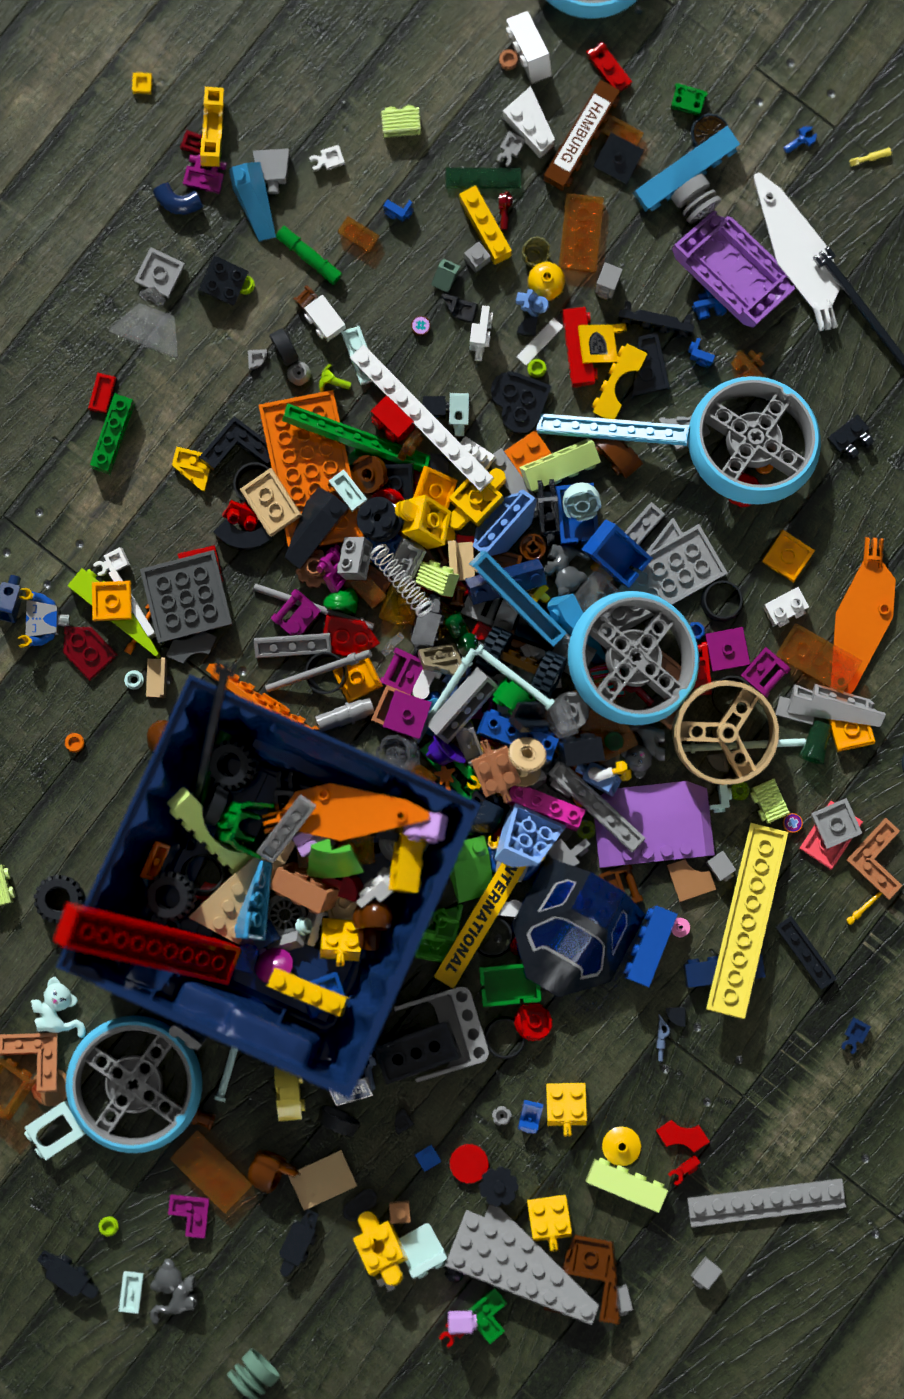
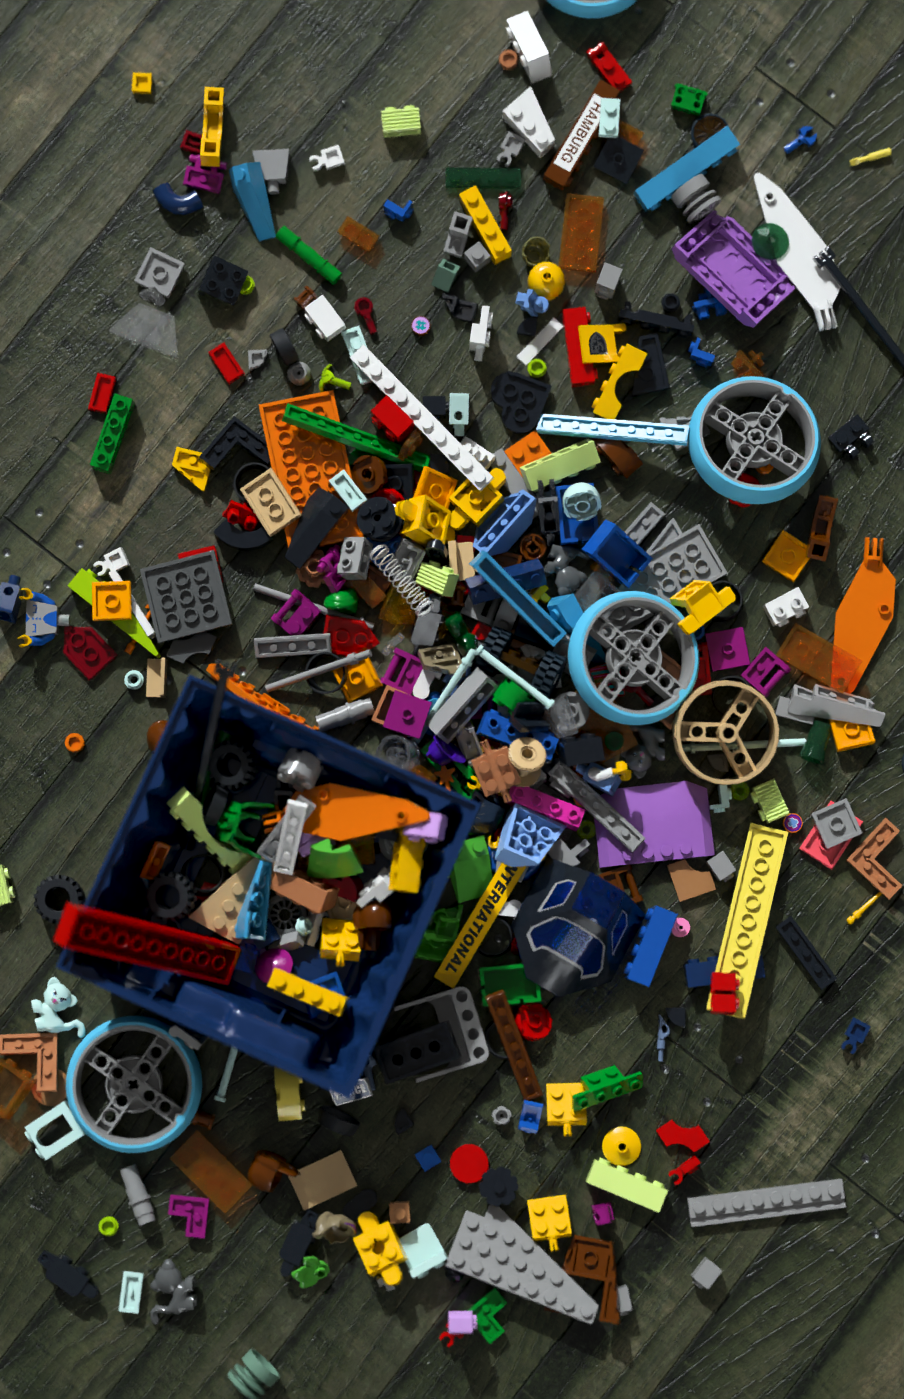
none -> light grey piece [120,1164,156,1226]
none -> red tile [208,342,245,385]
none -> white plate [273,800,308,875]
none -> light grey brick [277,748,323,792]
none -> bright green plate [291,1256,330,1288]
none -> dark tan hair [313,1212,357,1244]
none -> dark red plate [354,297,377,334]
none -> black plate [425,539,449,565]
none -> light grey brick [443,212,473,258]
none -> reddish brown tile [485,989,543,1101]
none -> green bracket [572,1065,643,1111]
none -> magenta leg [591,1202,614,1225]
none -> light aqua plate [599,98,620,138]
none -> black plate [661,293,680,312]
none -> yellow plate [670,580,736,635]
none -> red piece [710,972,739,1015]
none -> clear green dish [751,223,789,260]
none -> reddish brown arch [806,494,838,562]

